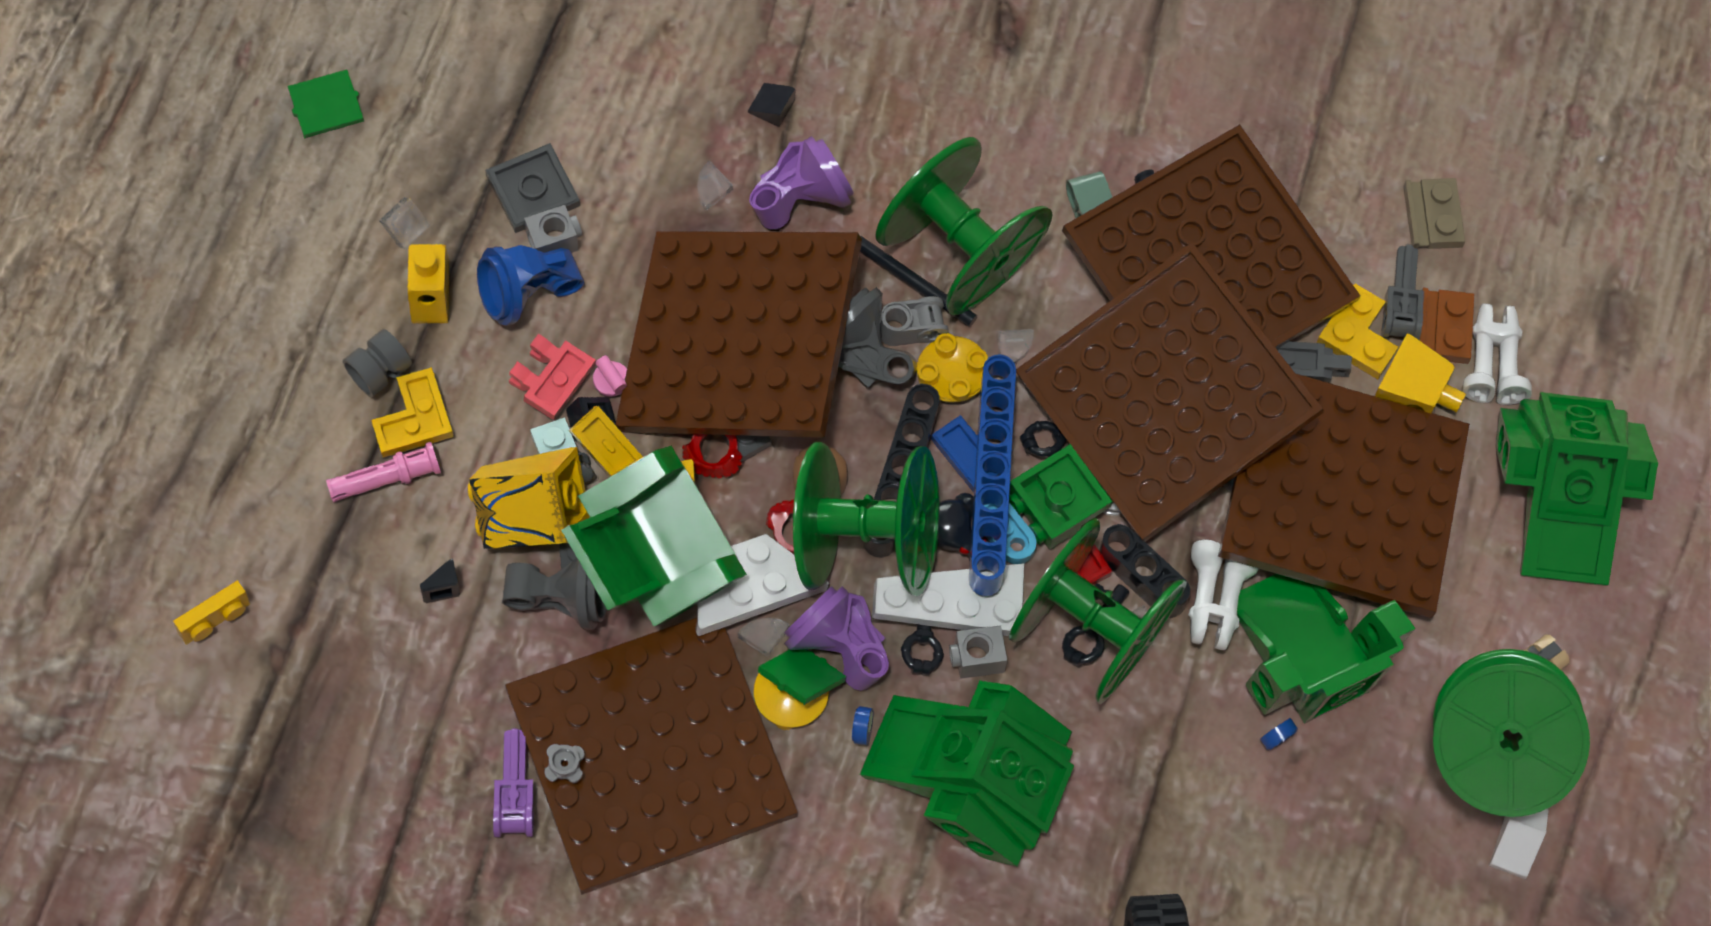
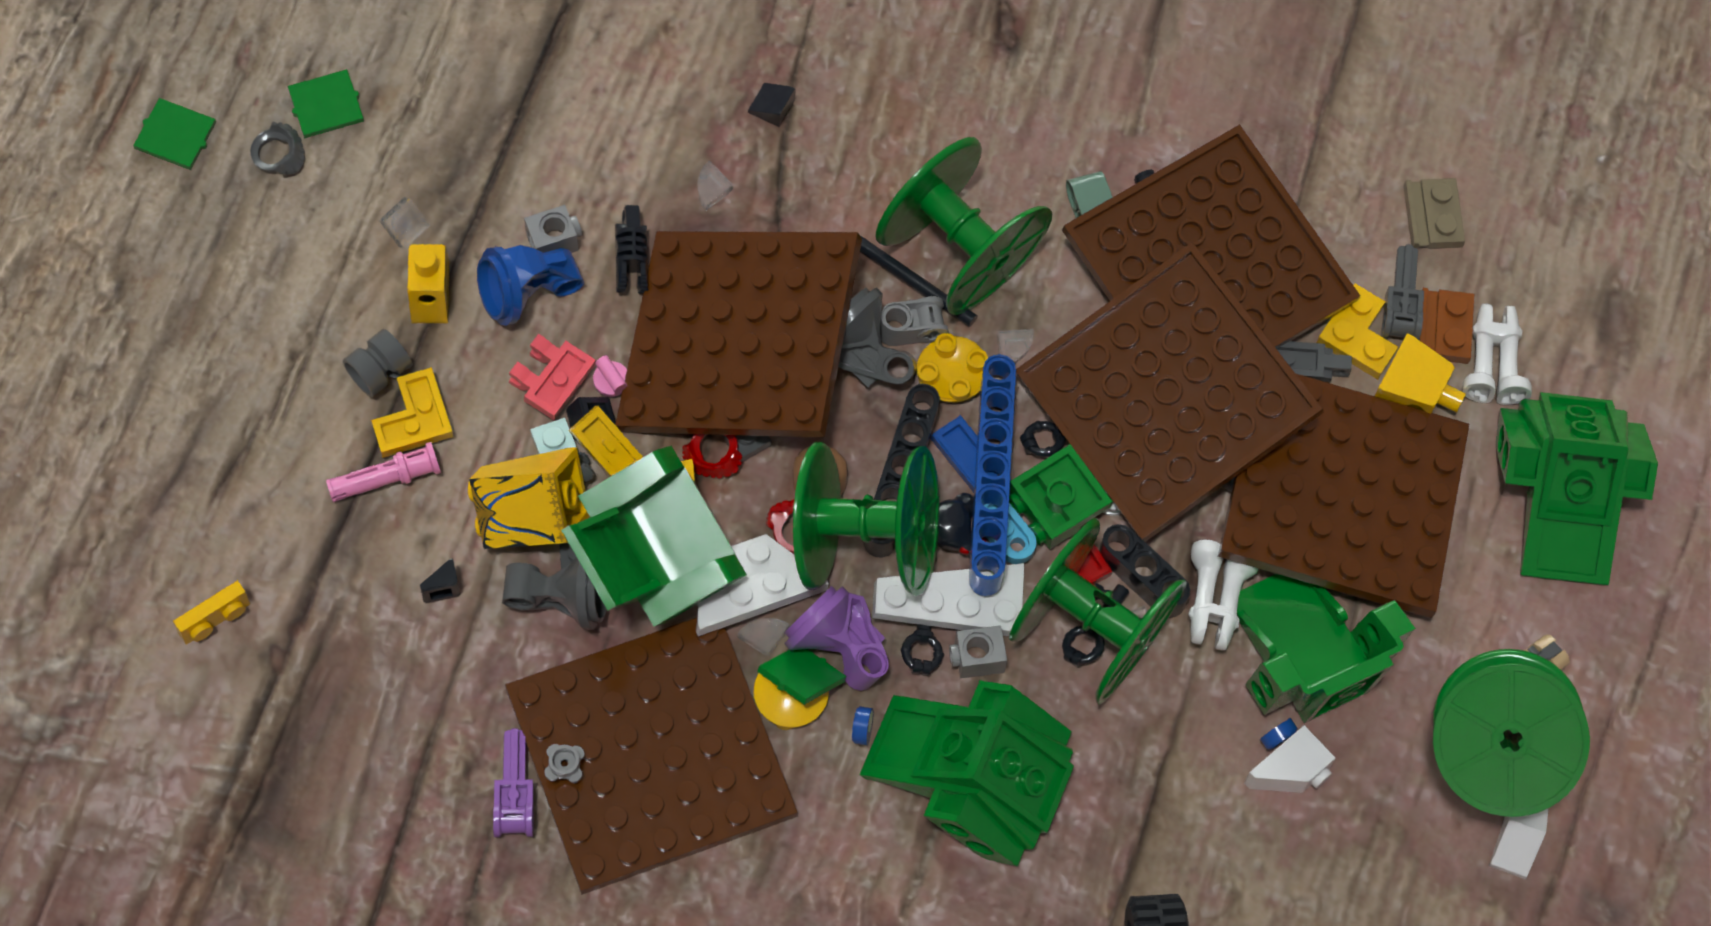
dark grey tile [485,143,580,233] -> none
medium lavender piece [749,136,854,230] -> none
none -> green piece [133,98,216,170]
none -> dark grey piece [250,122,305,175]
none -> black hinge [615,205,648,294]
none -> white slope [1244,725,1336,793]

